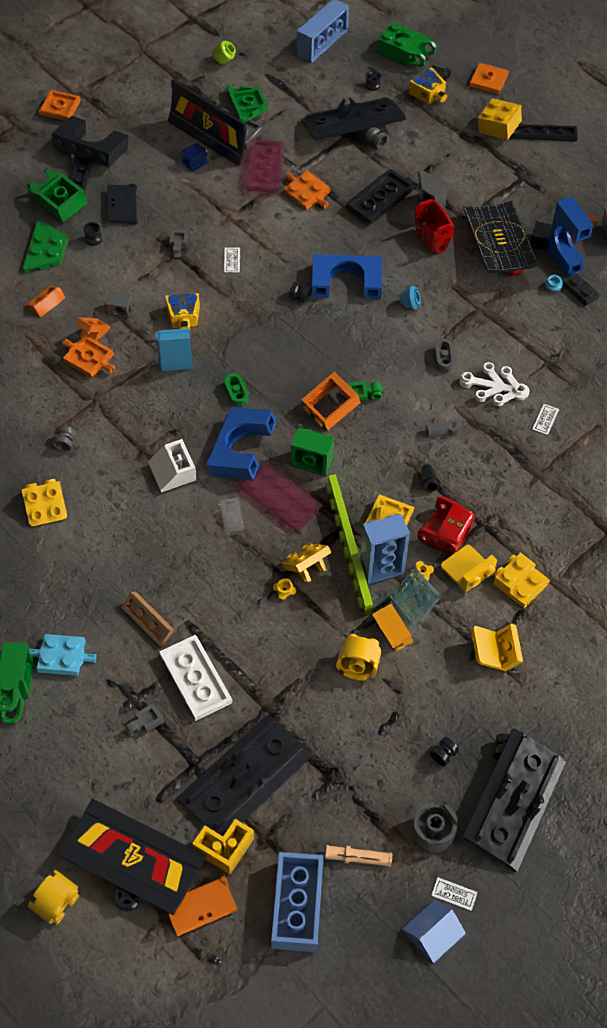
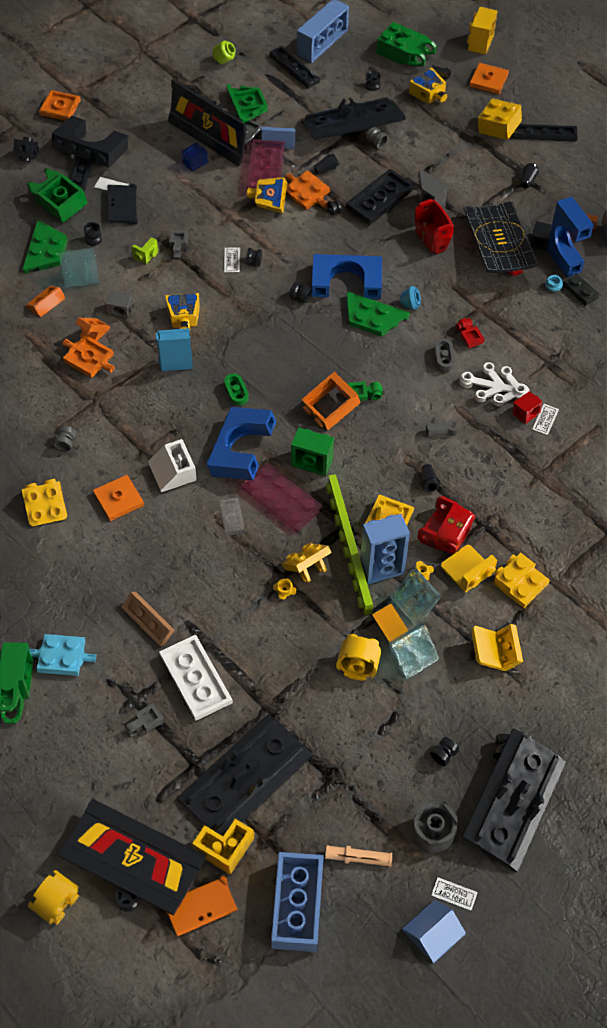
none -> black brick [13,137,39,161]
none -> clear light blue plate [59,247,99,288]
none -> orange plate [93,475,144,521]
none -> white sticker [95,177,129,190]
none -> lime bracket [131,237,158,264]
none -> black wheel [246,248,263,266]
none -> torso [247,178,287,213]
none -> medium blue slope [262,127,295,149]
none -> black tile [269,46,320,89]
none -> black cone [314,154,339,174]
none -> black bush [327,198,341,216]
none -> green wing [347,292,410,337]
none -> clear light blue plate [388,623,440,679]
none -> red plate [456,318,485,349]
none -> yellow brick [467,7,497,55]
none -> red brick [512,391,542,424]
none -> black cone [520,163,539,188]

